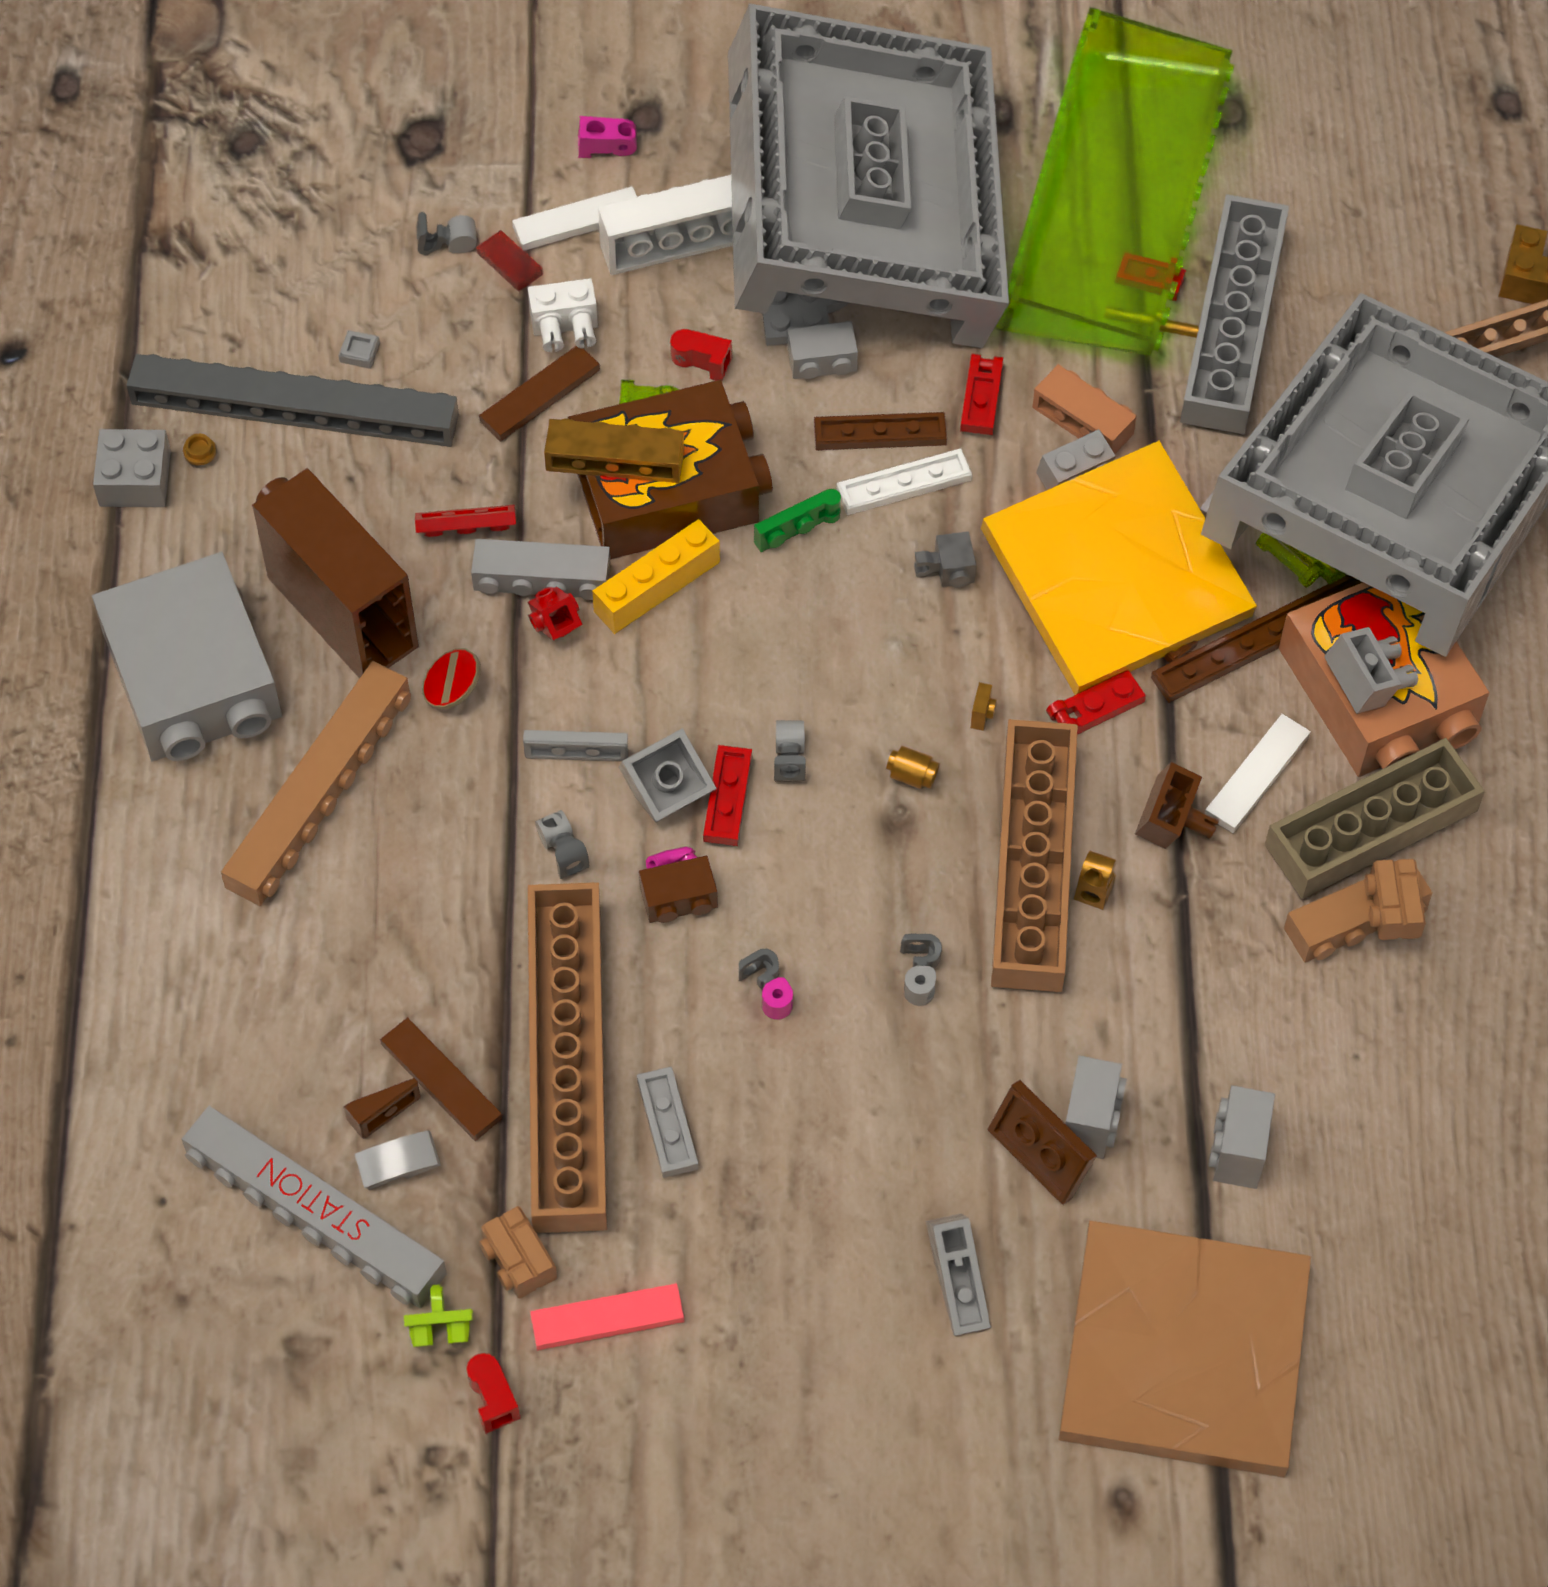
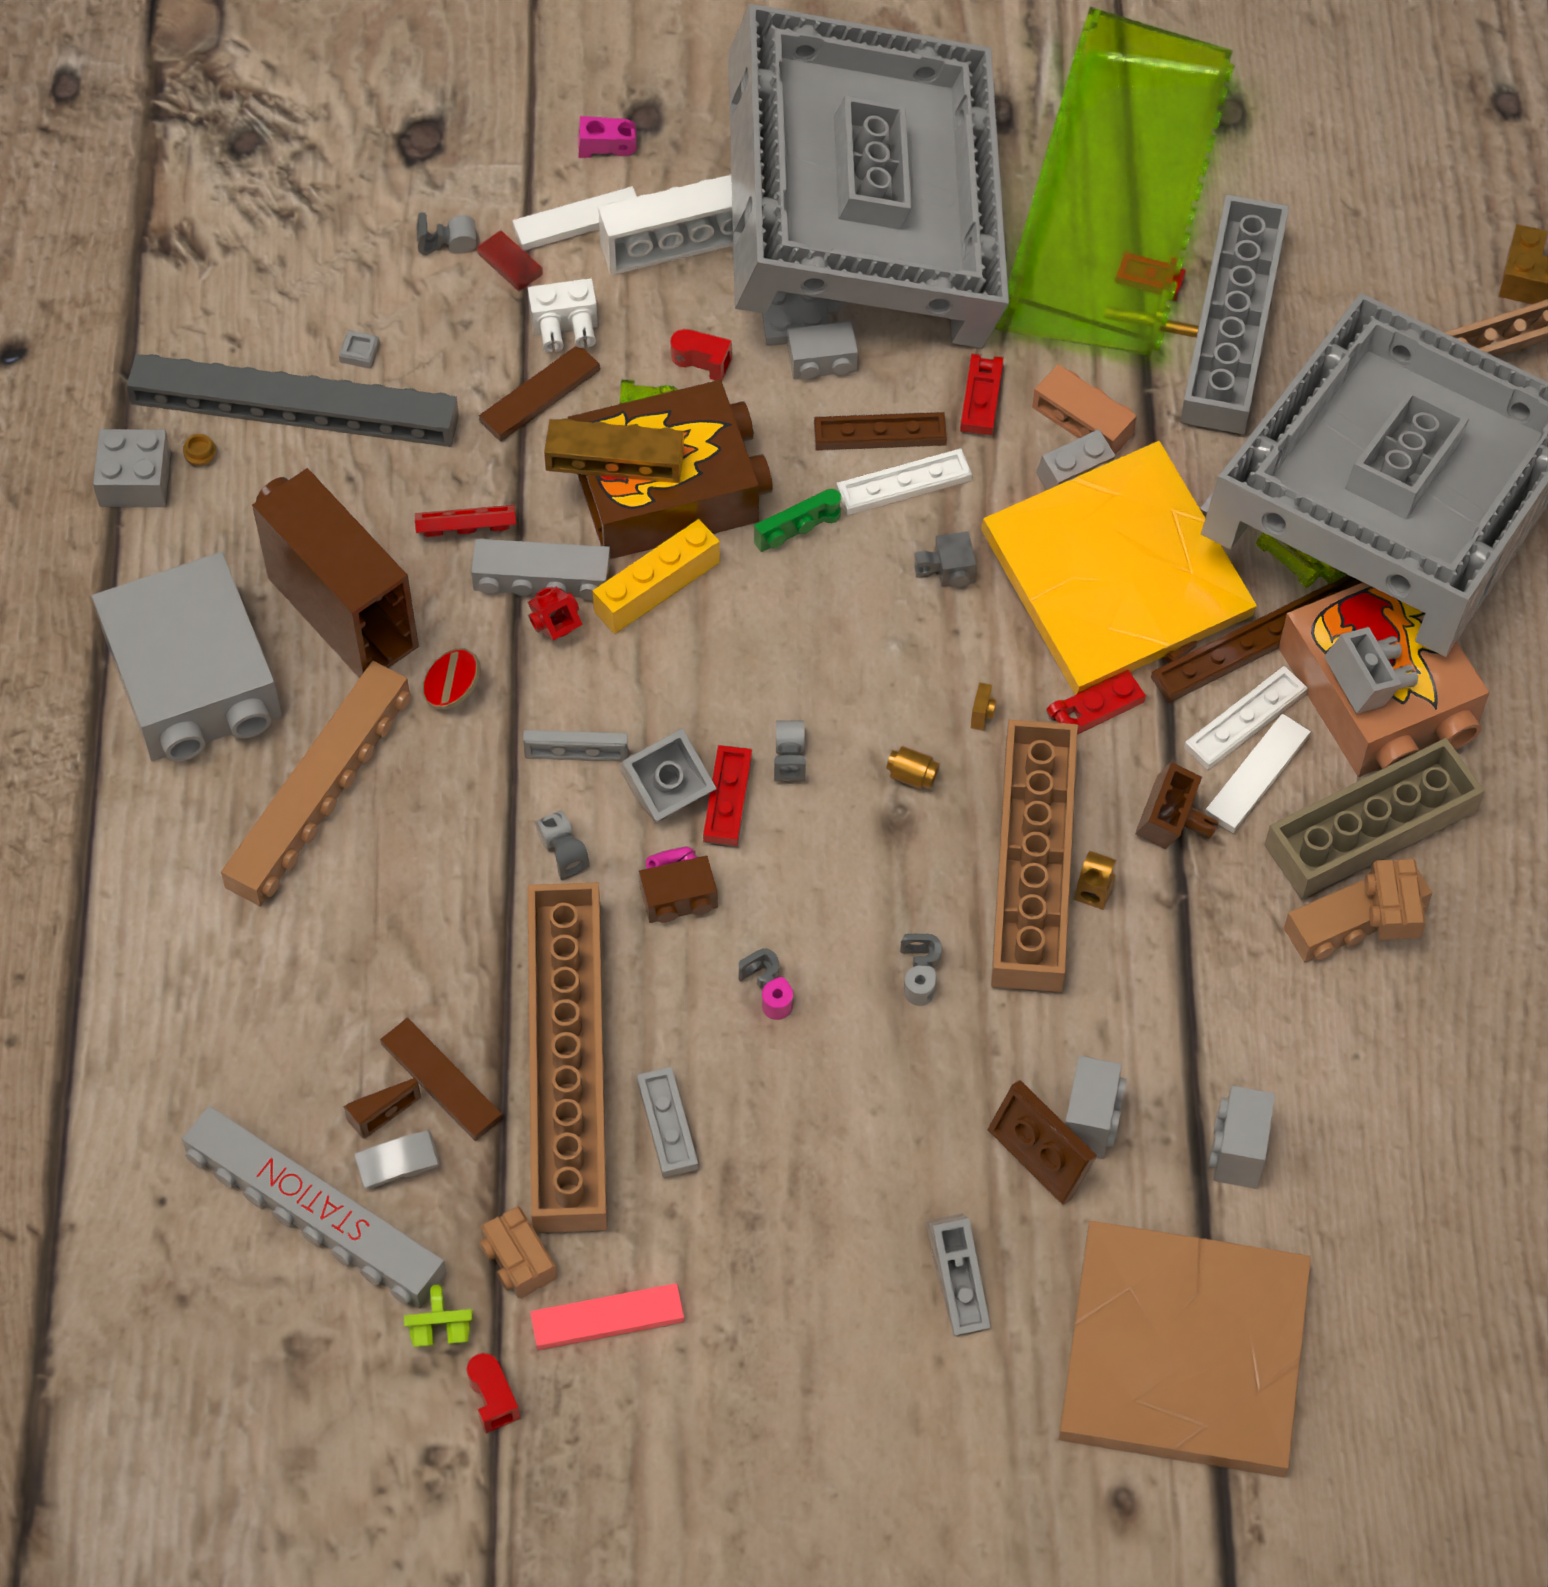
none -> white tile [1184,666,1308,771]

